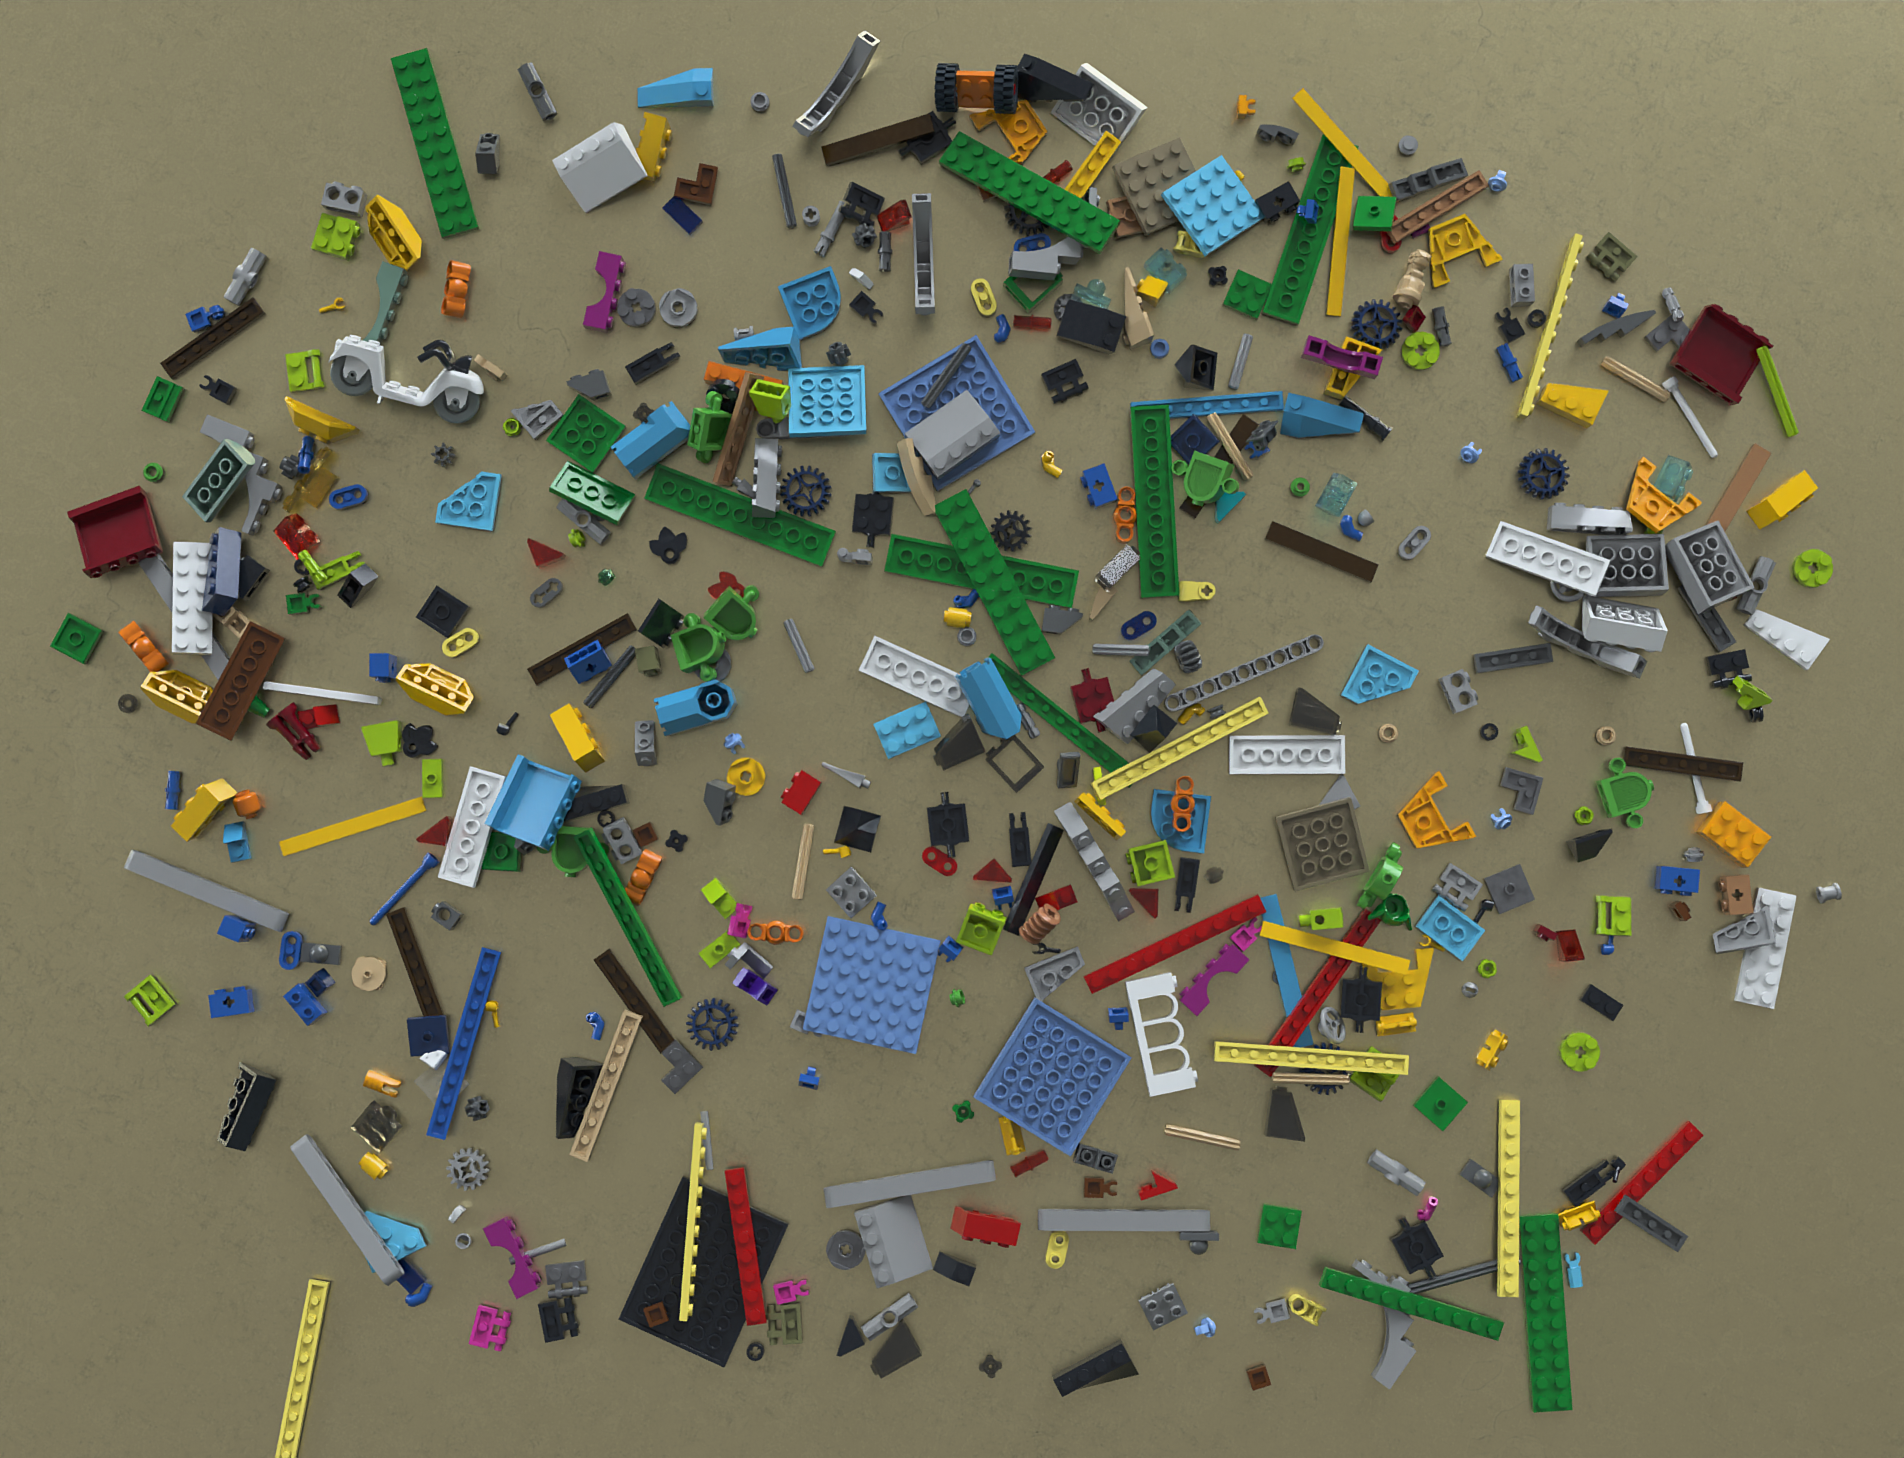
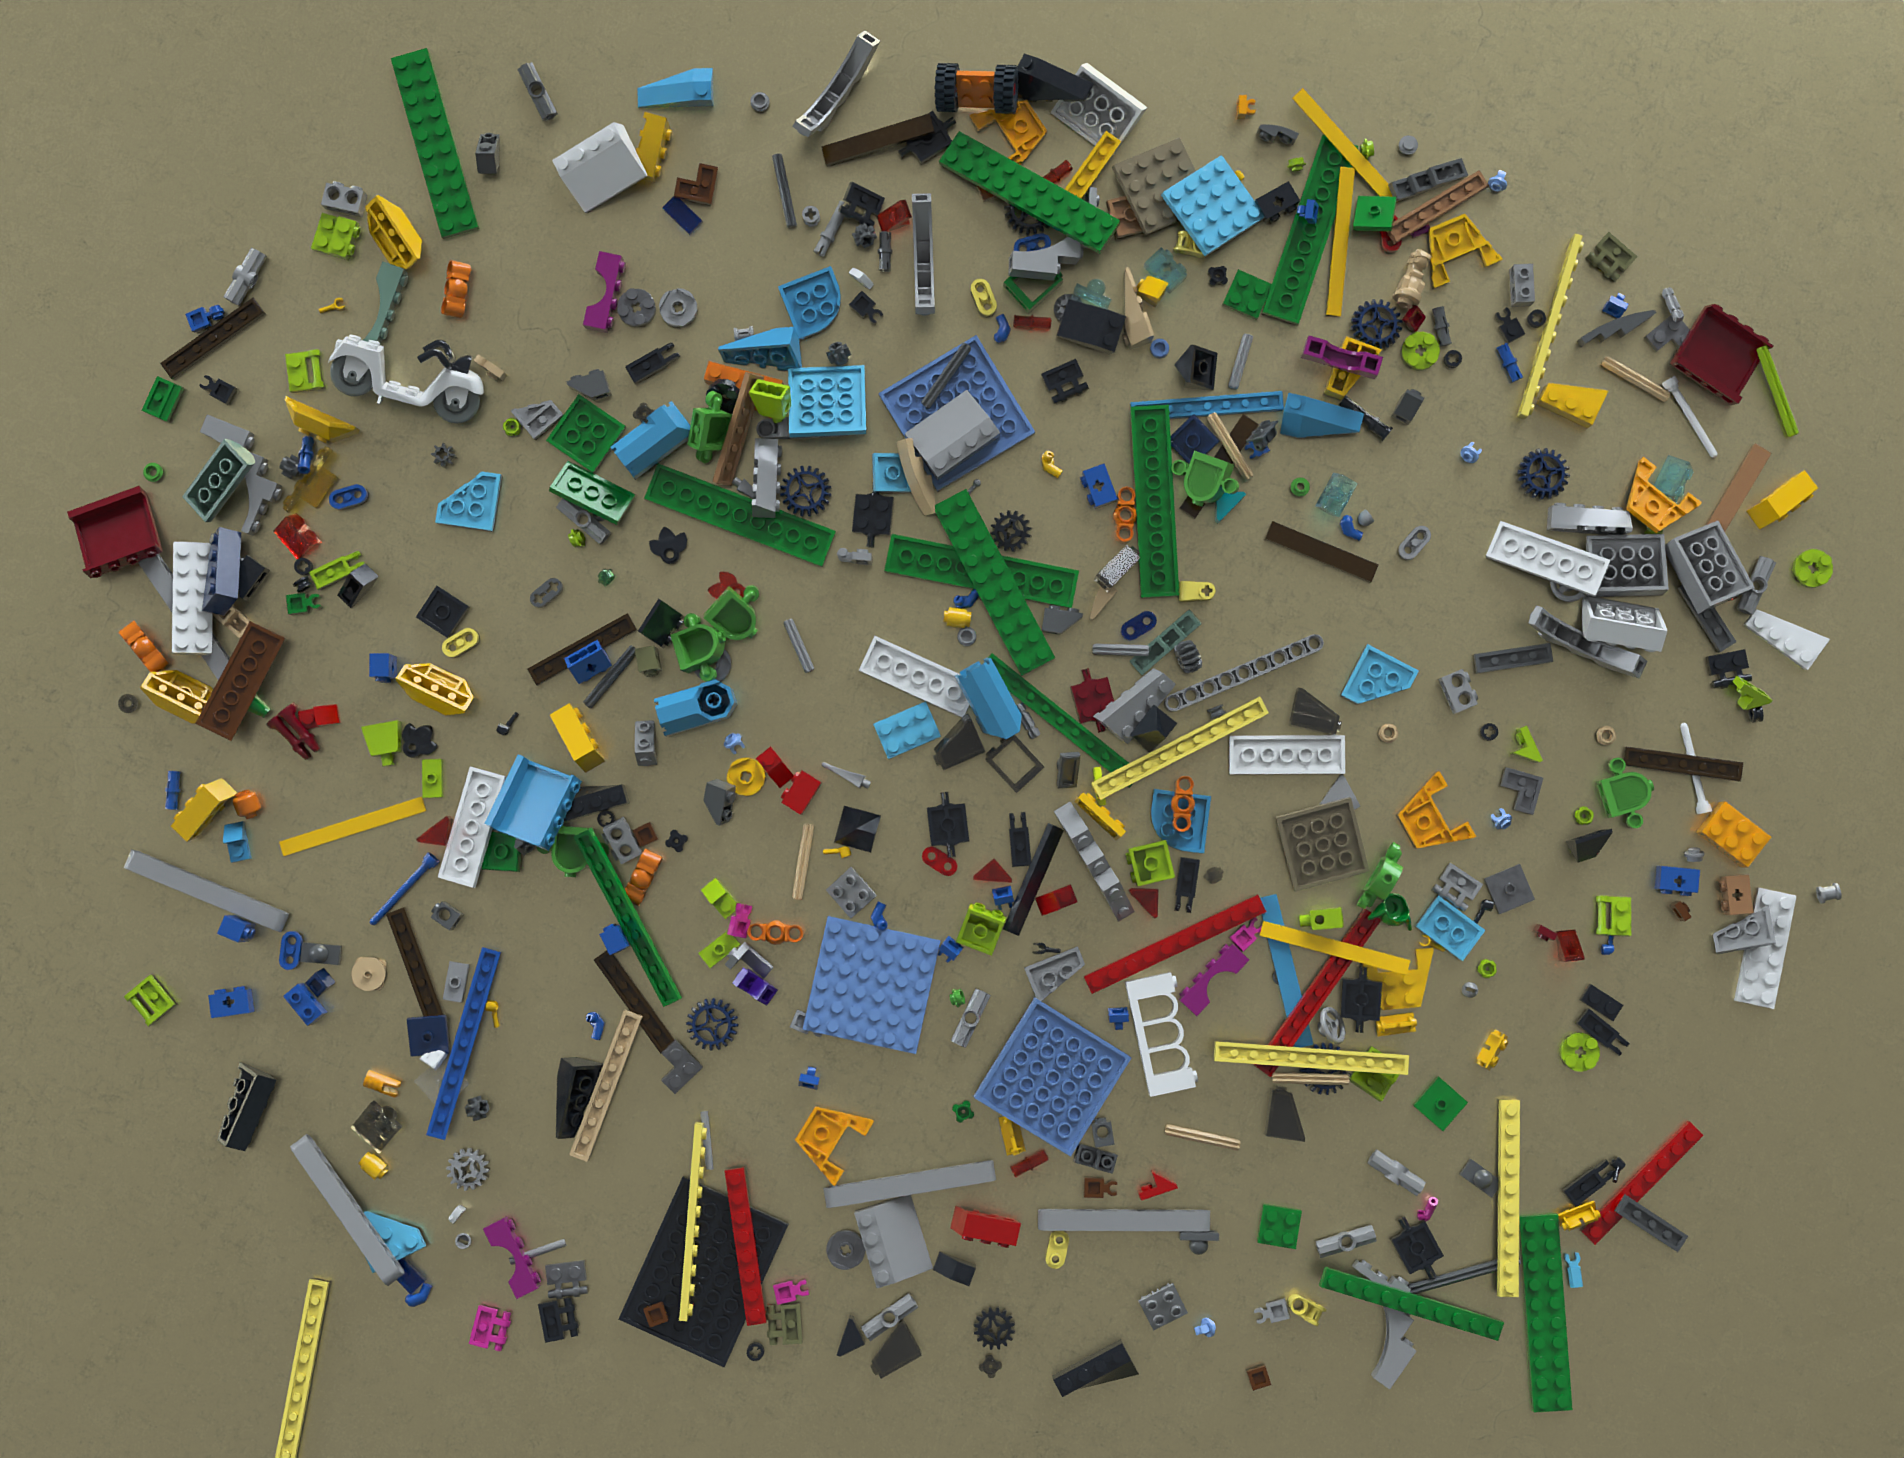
green plate [50,613,103,664] -> none
white tile [263,681,382,705] -> none
lime axle [298,550,327,584] -> none
clear red slope [527,538,566,569] -> none
nougat piece [1019,904,1061,944] -> none
yellow arm [1178,703,1205,725] -> none
none -> light grey plate [443,961,470,1003]
none -> blue brick [599,923,631,955]
none -> red slope [756,746,794,788]
none -> light orange wing [795,1106,874,1186]
none -> light grey piece [951,988,991,1048]
none -> black gear [974,1306,1015,1350]
none -> dark grey brick [1091,1117,1115,1148]
none -> light grey piece [1315,1225,1377,1258]
none -> lime plate [1360,139,1374,160]
none -> dark grey slope [1391,389,1424,424]
none -> black bush [1443,350,1462,368]
none -> black hinge [1576,1008,1630,1056]

